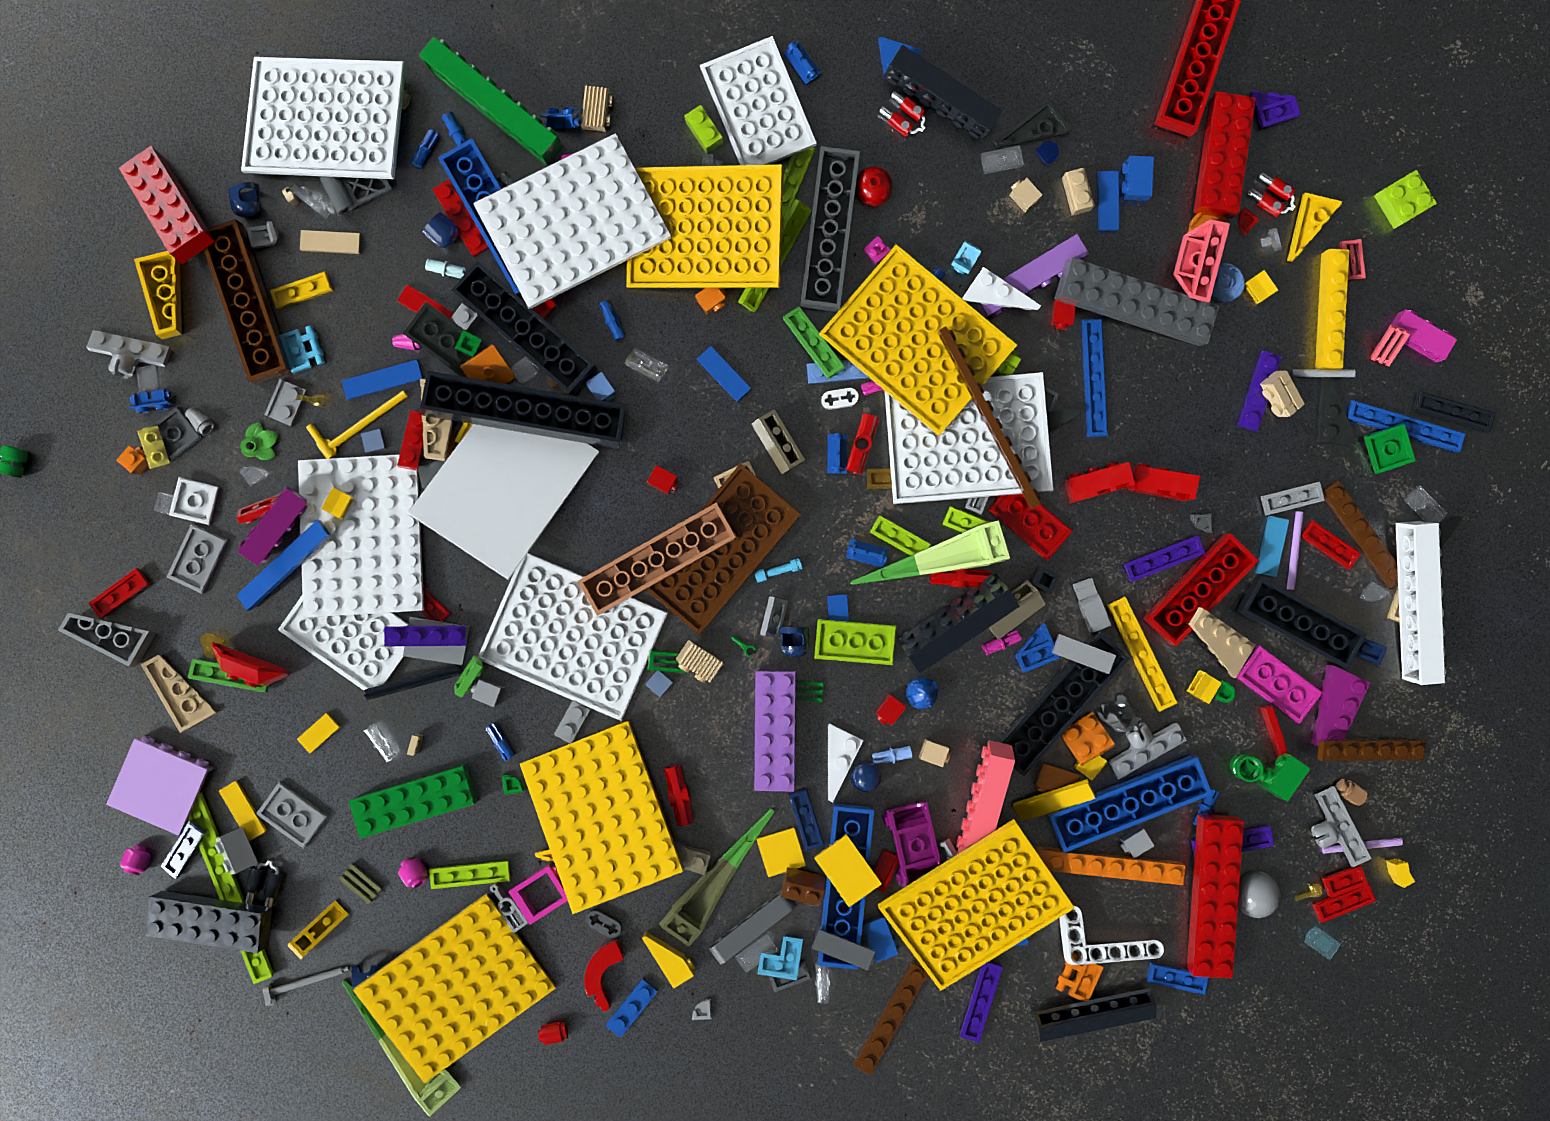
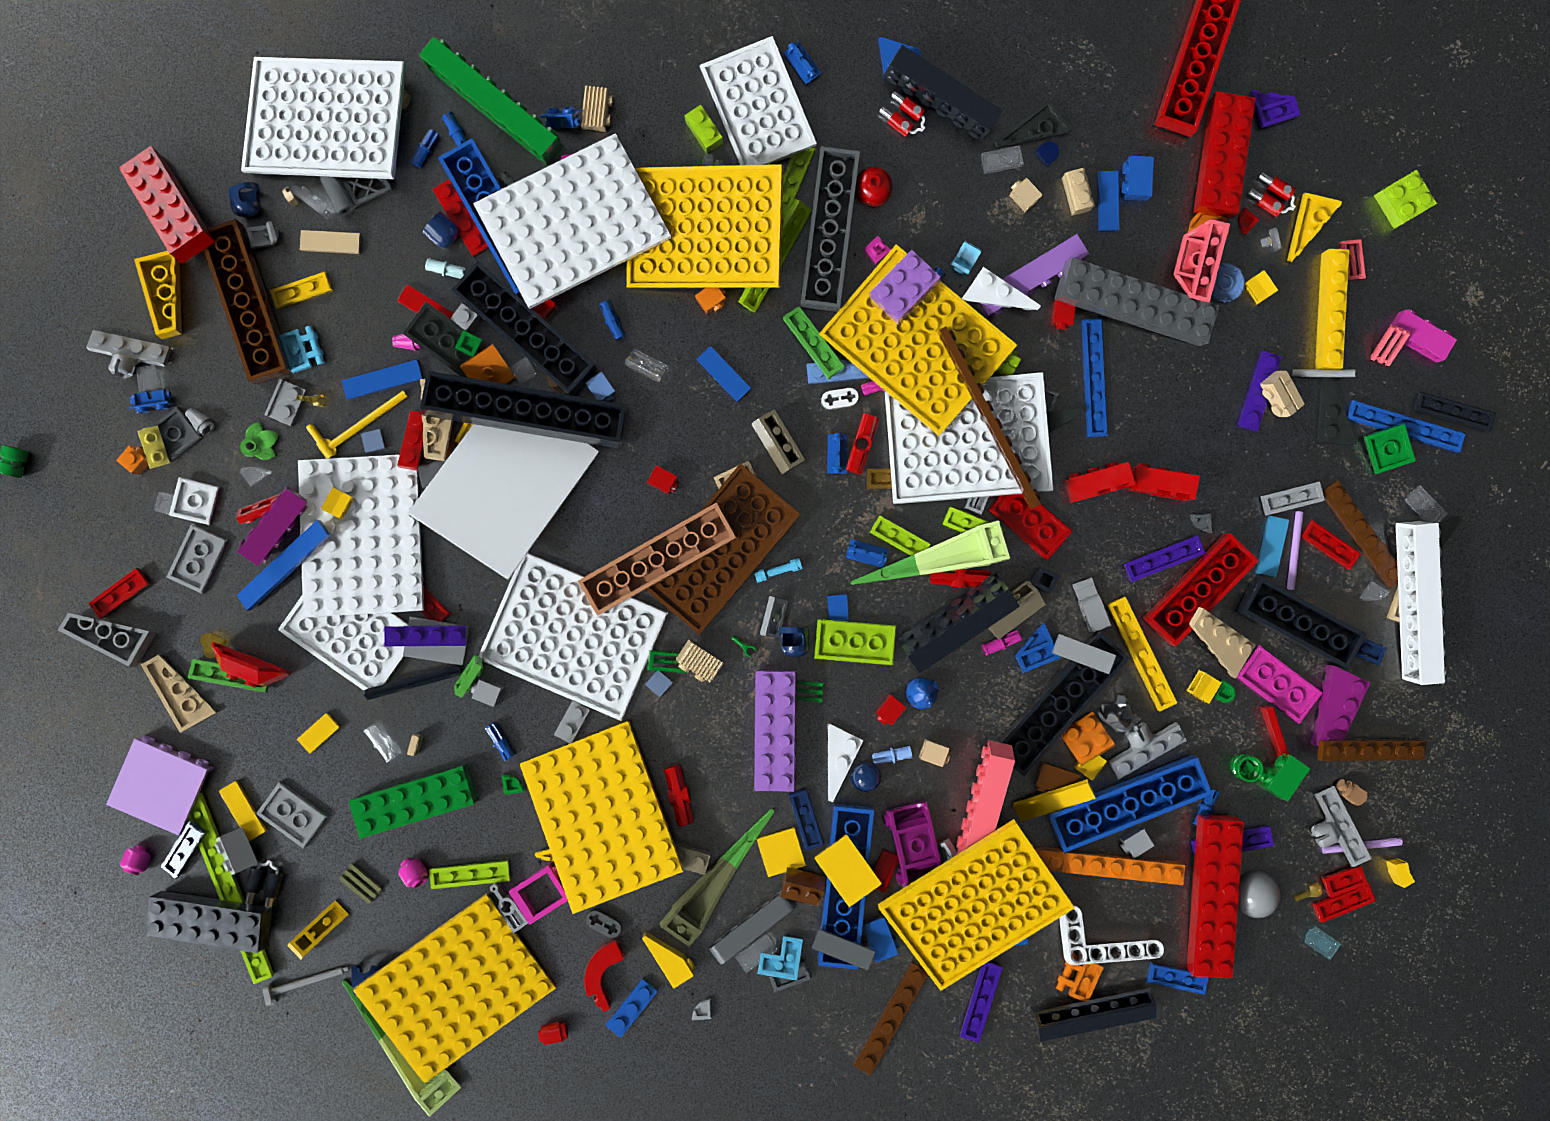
clear pin [815,961,830,1004] -> none
none -> medium lavender brick [870,250,941,325]

